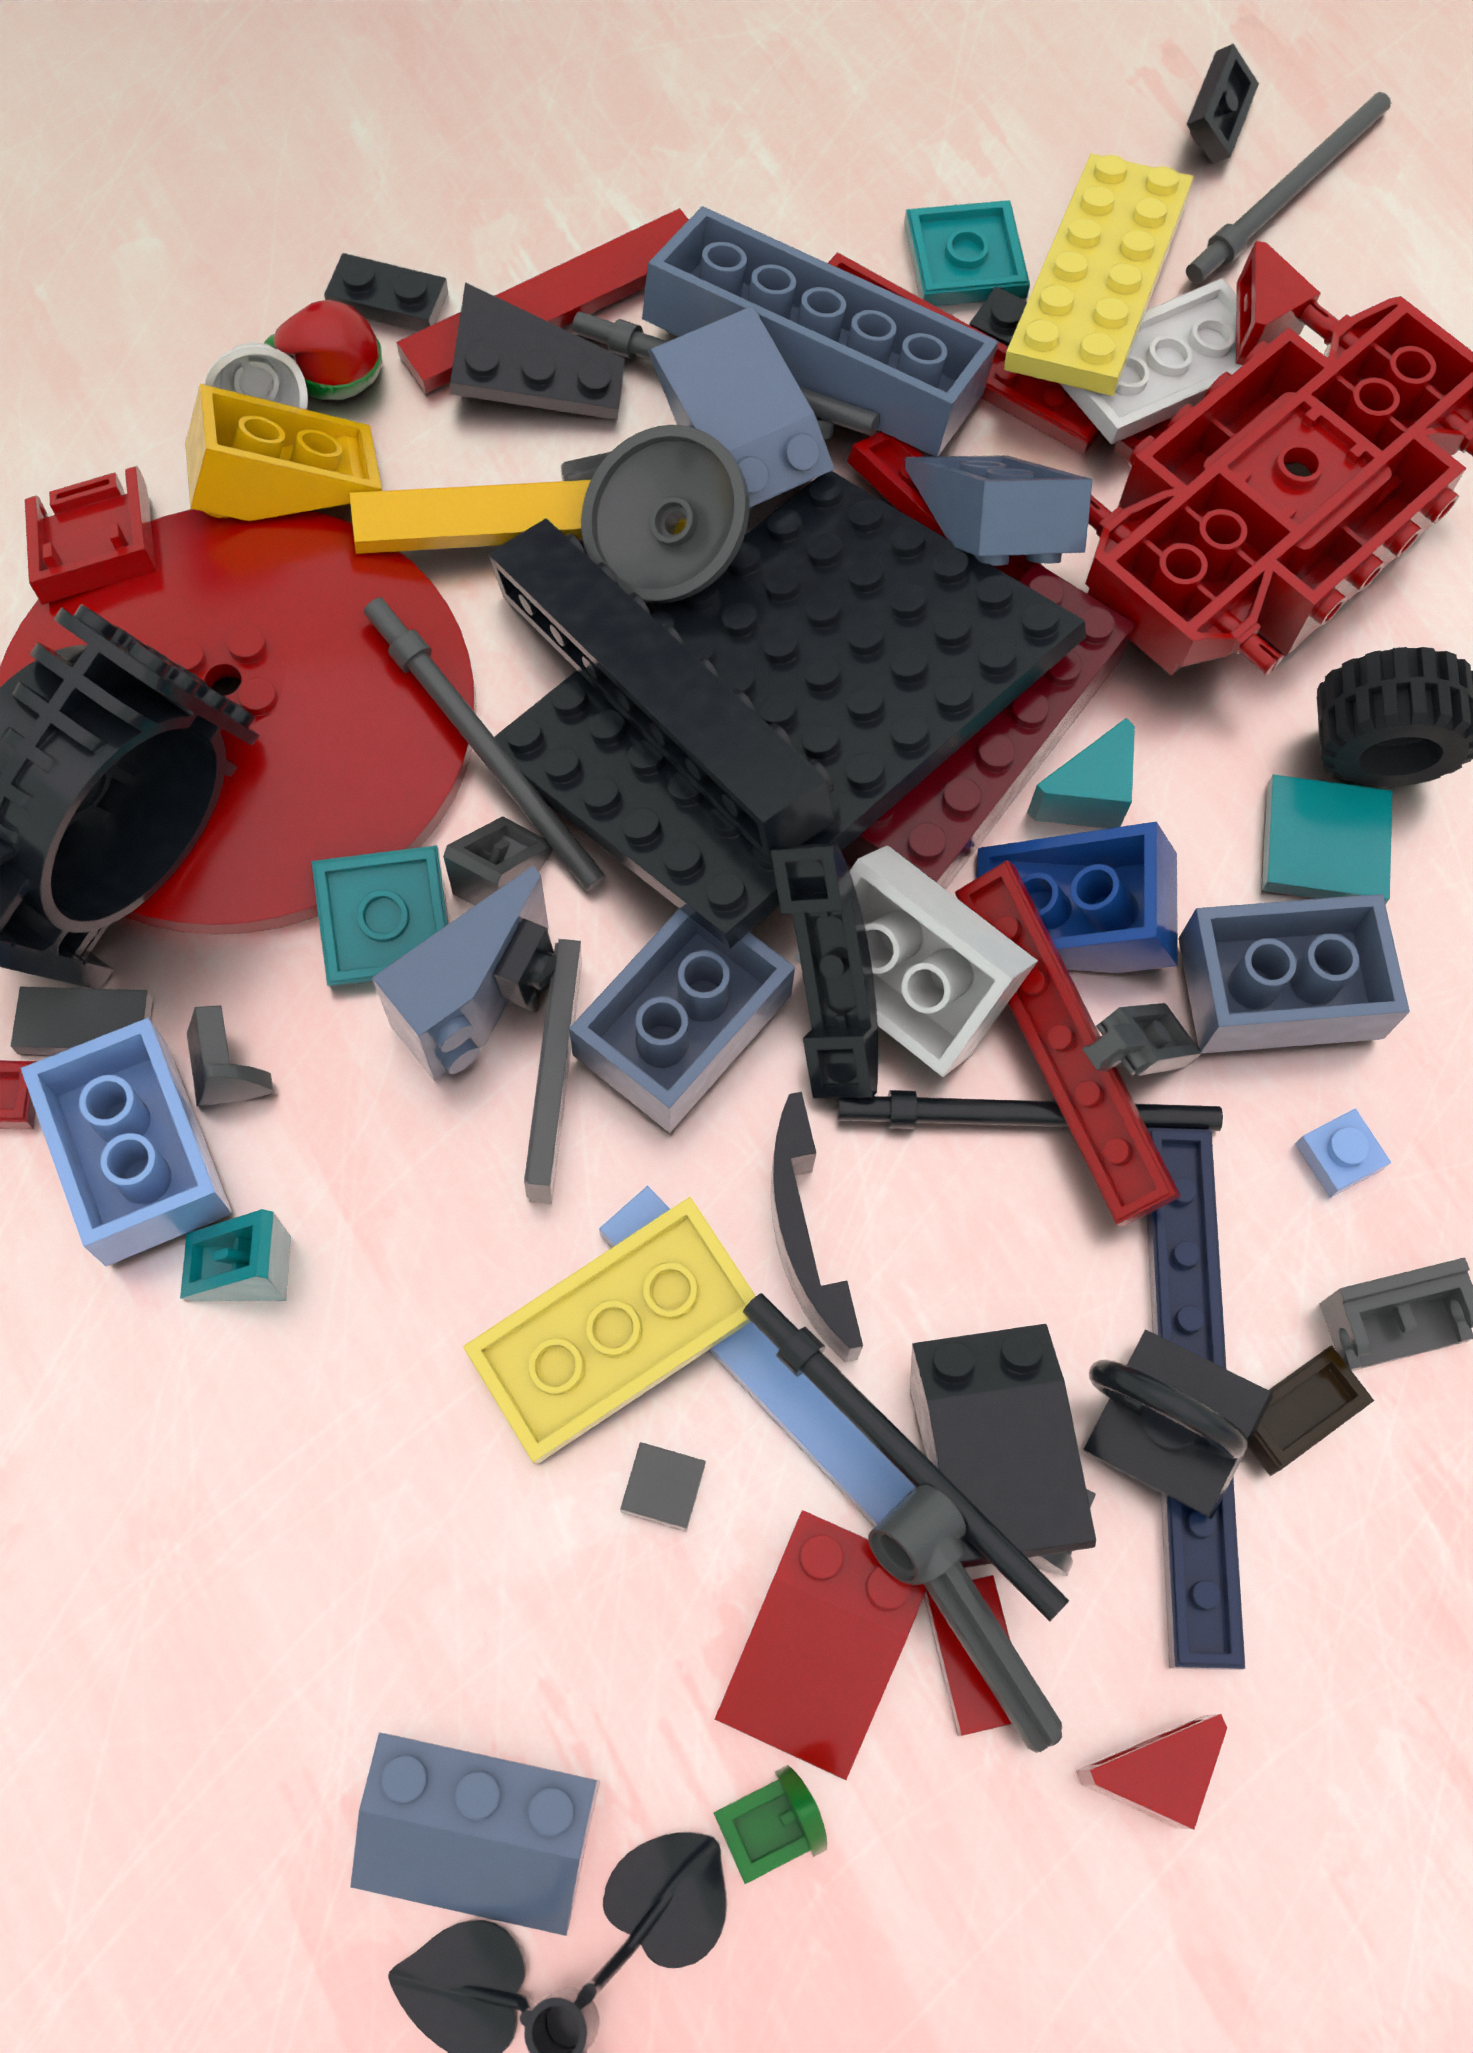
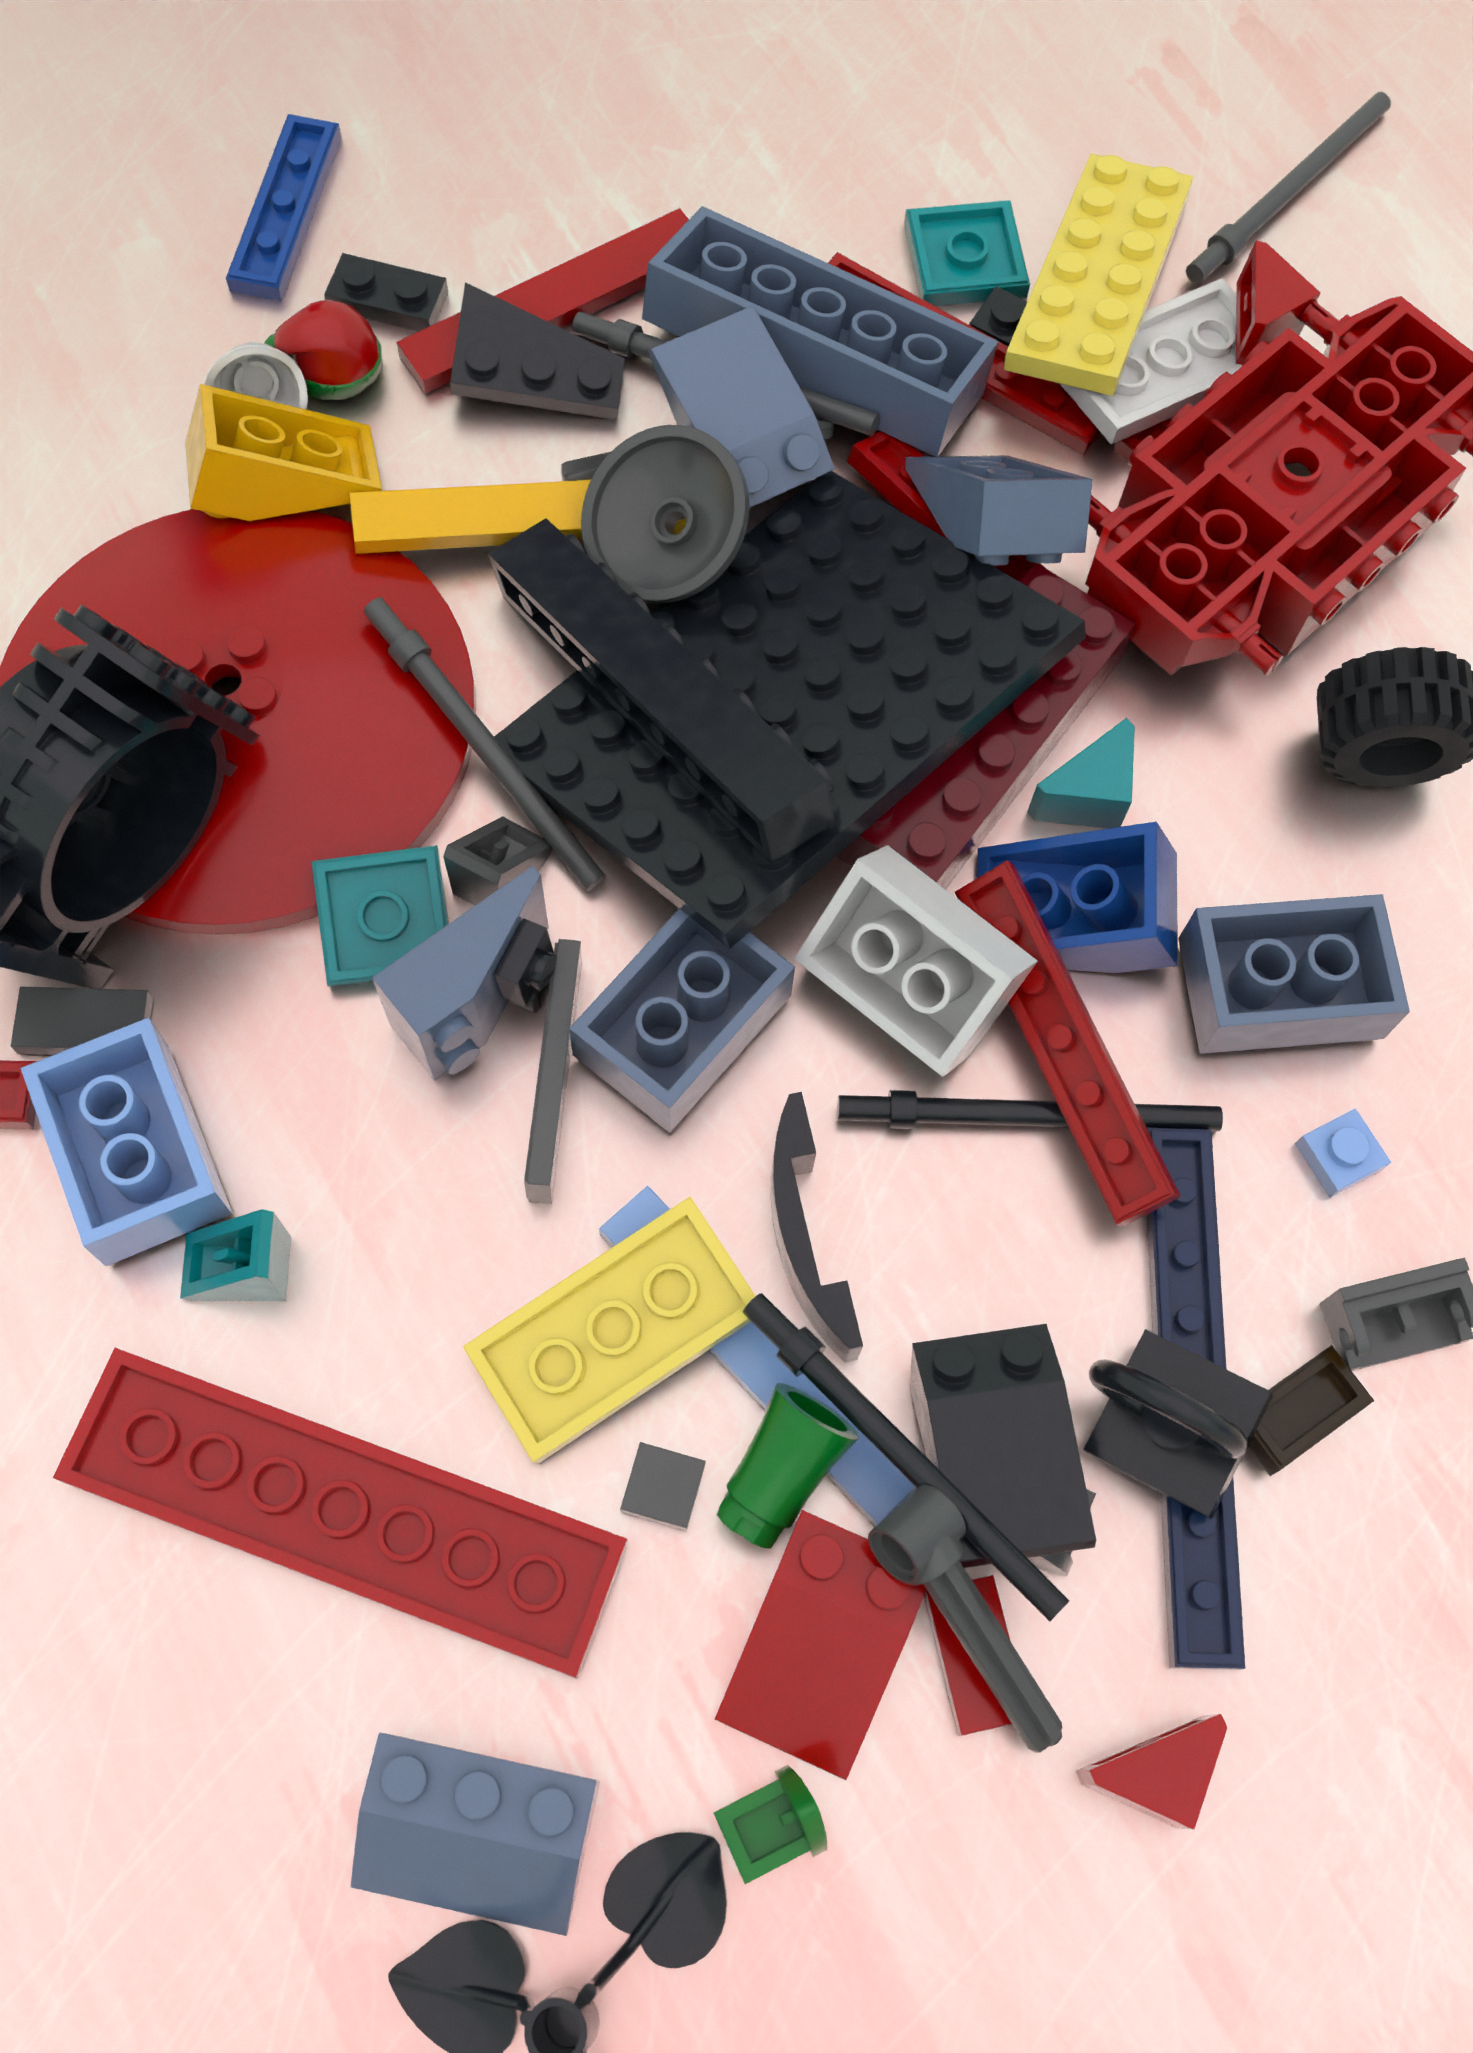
red container [25,466,156,605] -> none
dark grey tile [187,1005,274,1107] -> none
black slope [770,843,878,1098] -> none
dark grey hinge [1082,1003,1202,1076] -> none
black plate [1186,43,1259,164] -> none
teal tile [1262,774,1393,904] -> none
none -> red plate [53,1348,628,1679]
none -> blue tile [226,114,342,301]
none -> green plant [717,1383,859,1549]

